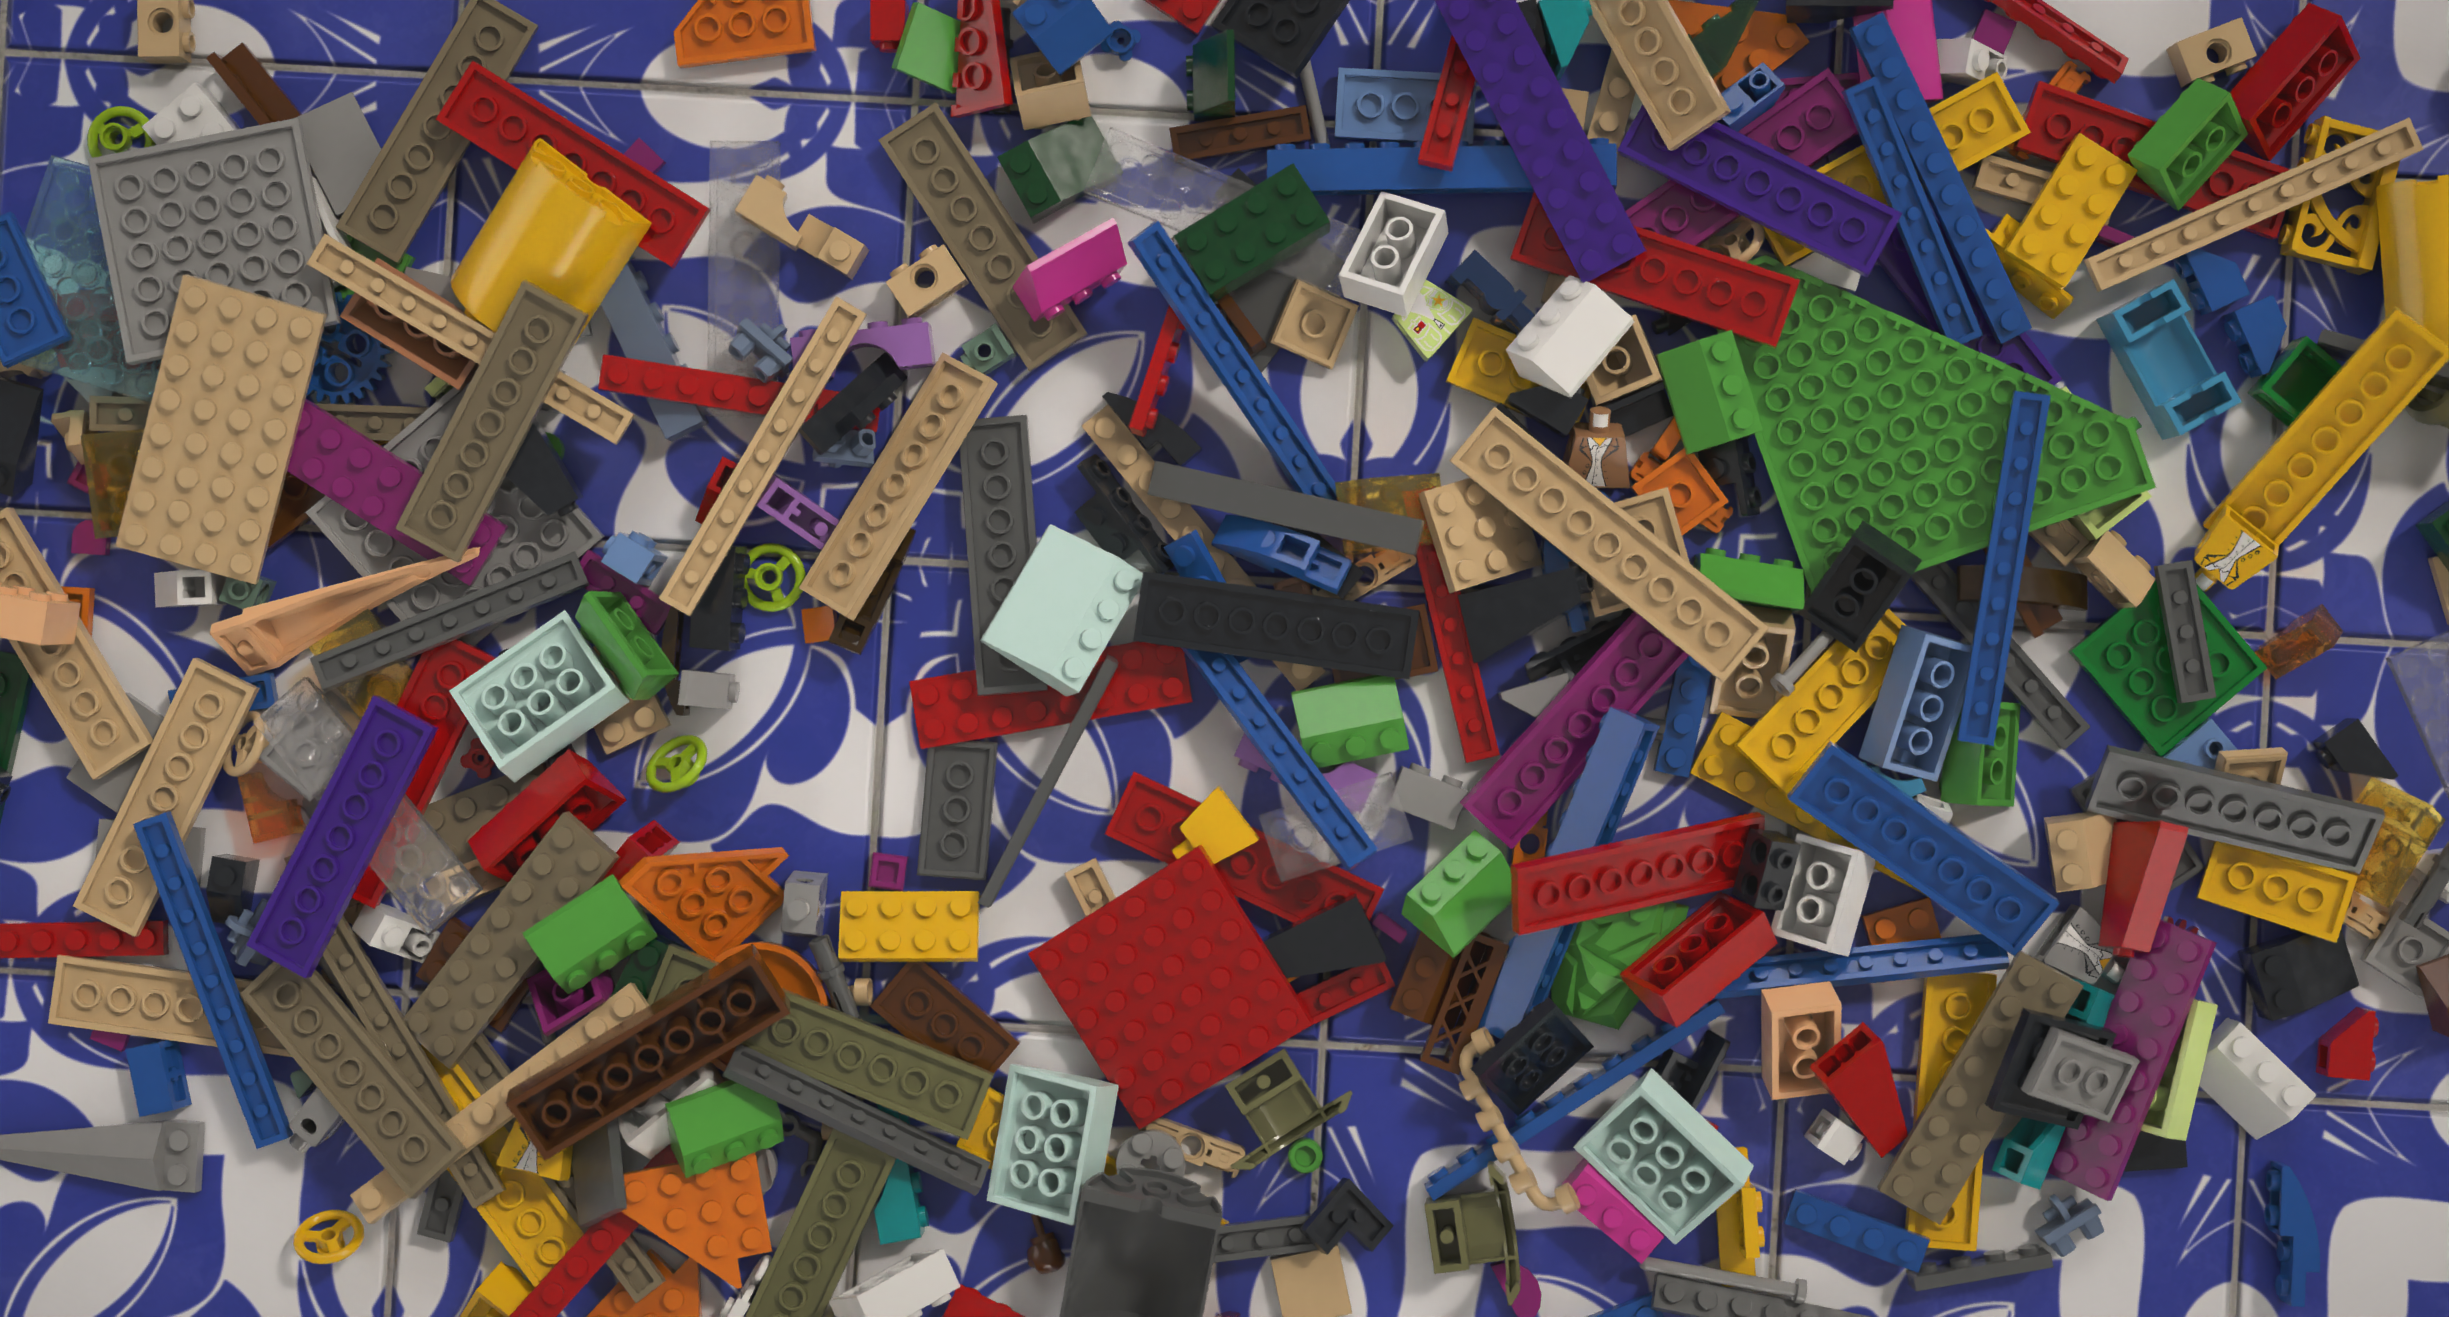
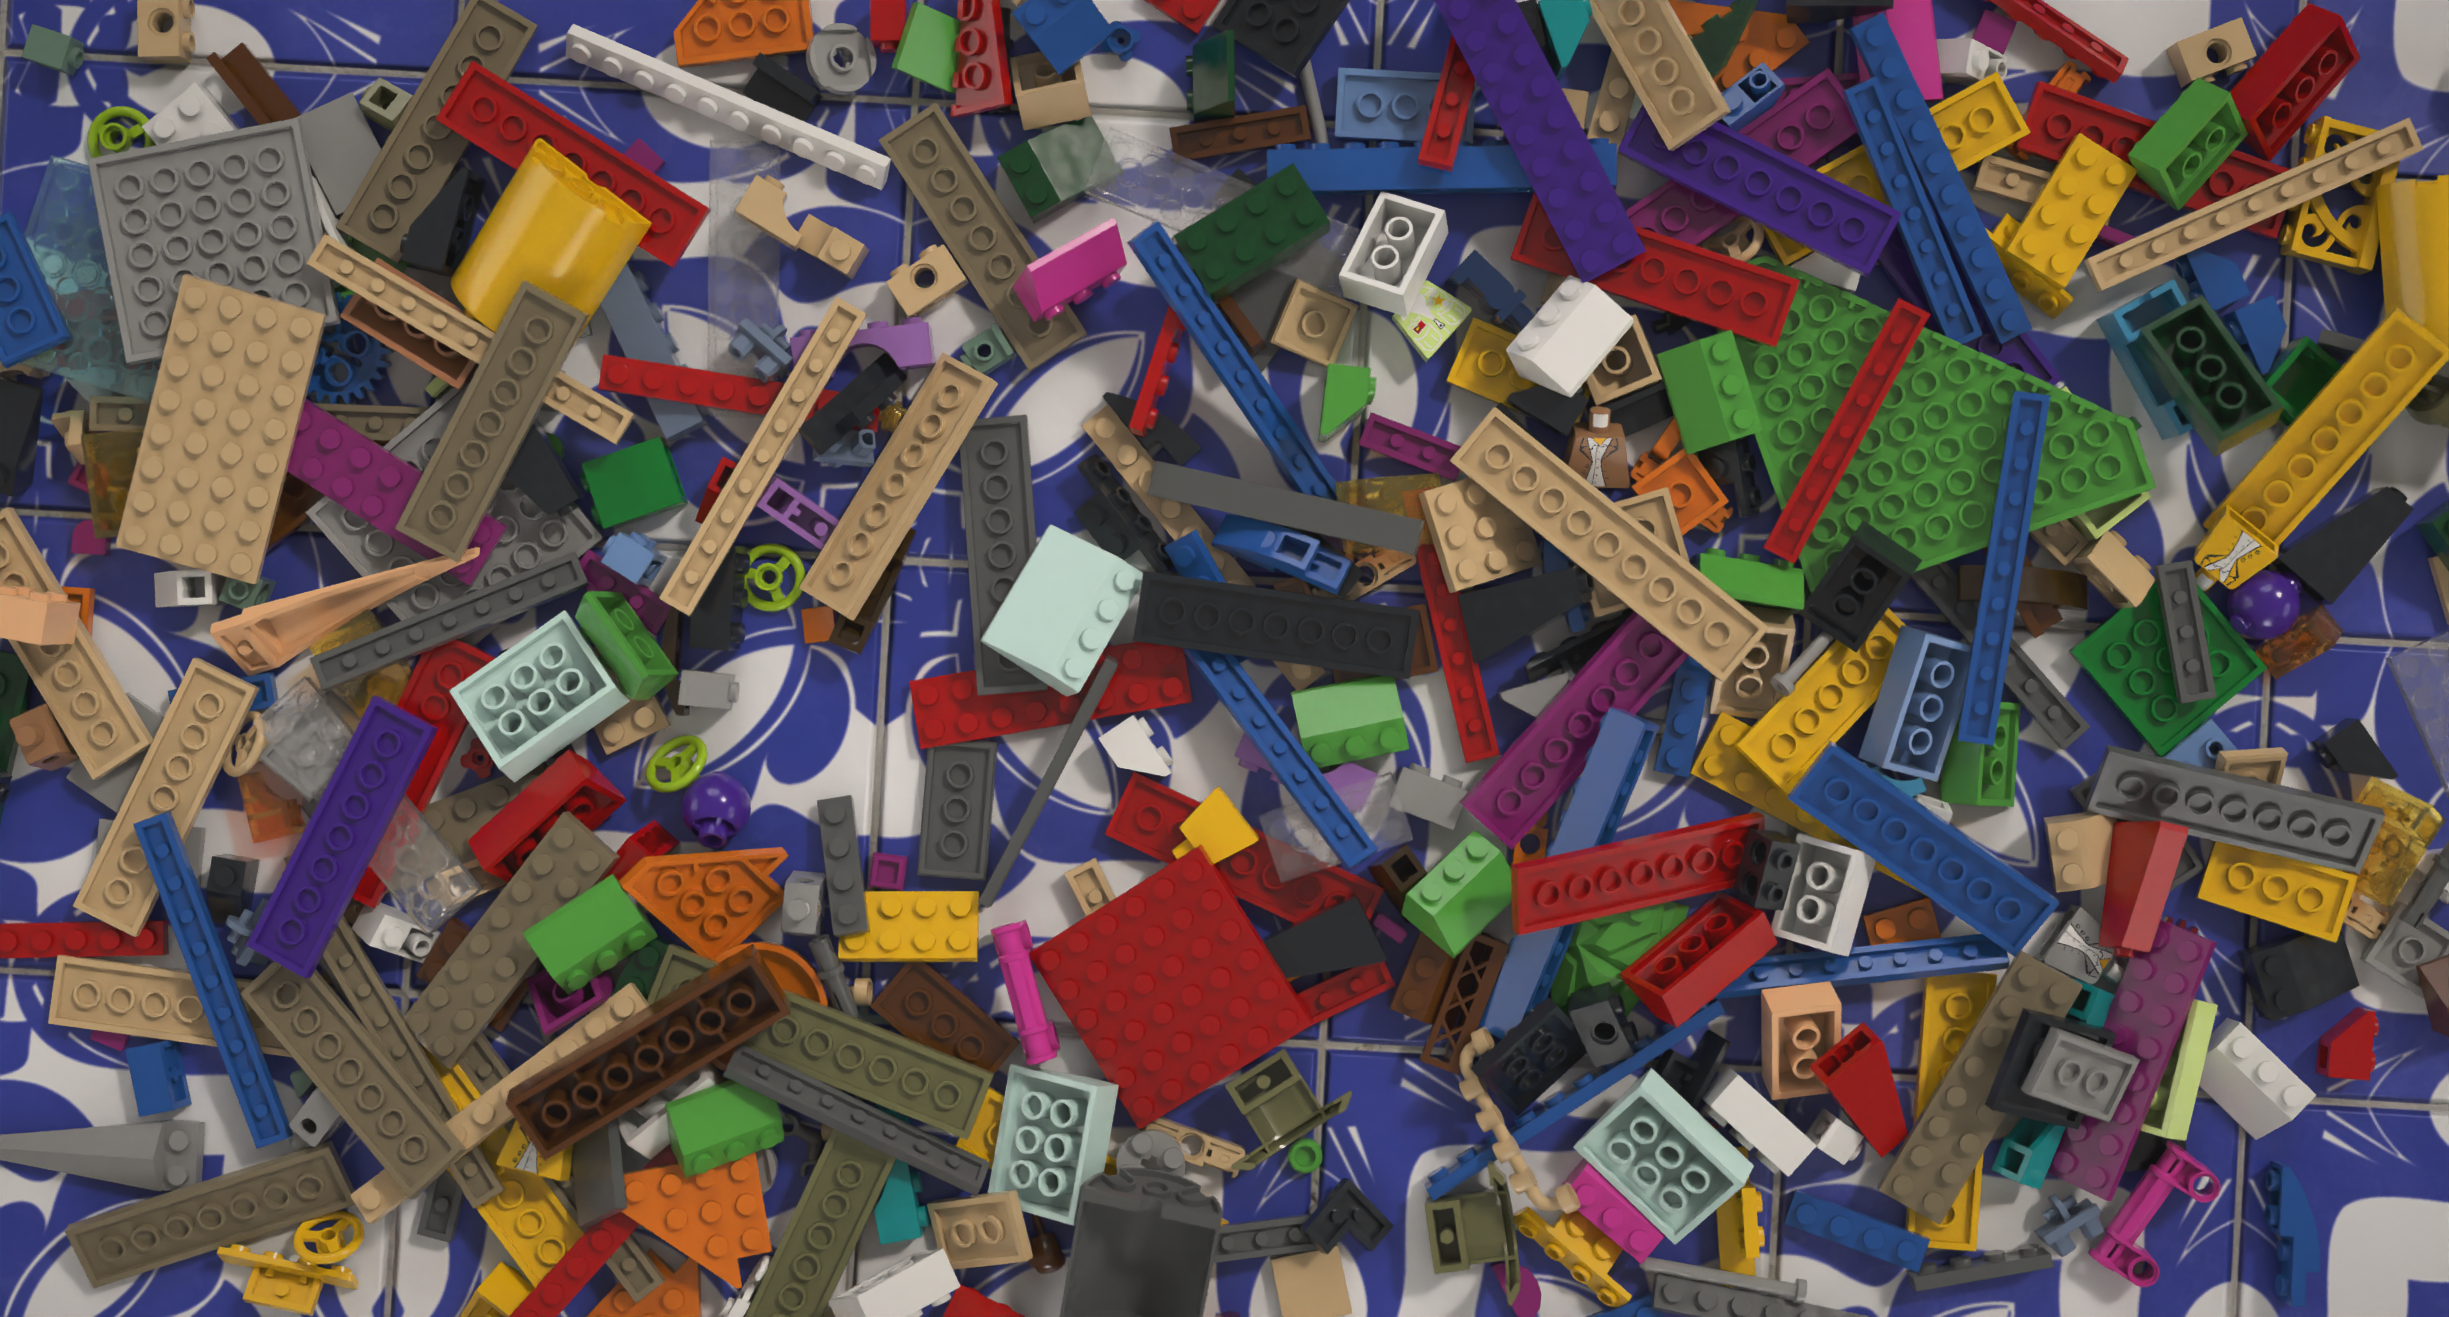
none -> medium nougat torso [10,703,79,771]
none -> sand green brick [21,24,85,76]
none -> dark tan plate [65,1140,356,1288]
none -> yellow bracket [216,1244,359,1316]
none -> olive brick [359,77,413,132]
none -> black slope [400,167,486,277]
none -> white plate [566,24,891,190]
none -> green brick [580,436,688,531]
none -> dark purple brick [681,771,751,849]
none -> black panel [743,52,822,122]
none -> light grey plate [806,23,877,95]
none -> dark grey plate [817,795,870,937]
none -> clear yellow plate [878,401,907,433]
none -> tan plate [927,1190,1033,1270]
none -> dark pink piece [990,920,1061,1065]
none -> white slope [1098,715,1174,777]
none -> bright green slope [1318,363,1377,443]
none -> magenta plate [1358,412,1461,482]
none -> dark brown slope [1367,844,1427,923]
none -> yellow bracket [1514,1207,1632,1307]
none -> black brick [1568,982,1639,1068]
none -> white brick [1702,1066,1817,1177]
none -> red plate [1763,298,1930,564]
none -> dark pink piece [2088,1140,2221,1287]
none -> dark green brick [2136,295,2283,457]
none -> dark purple brick [2227,570,2302,639]
none -> black slope [2271,486,2414,605]

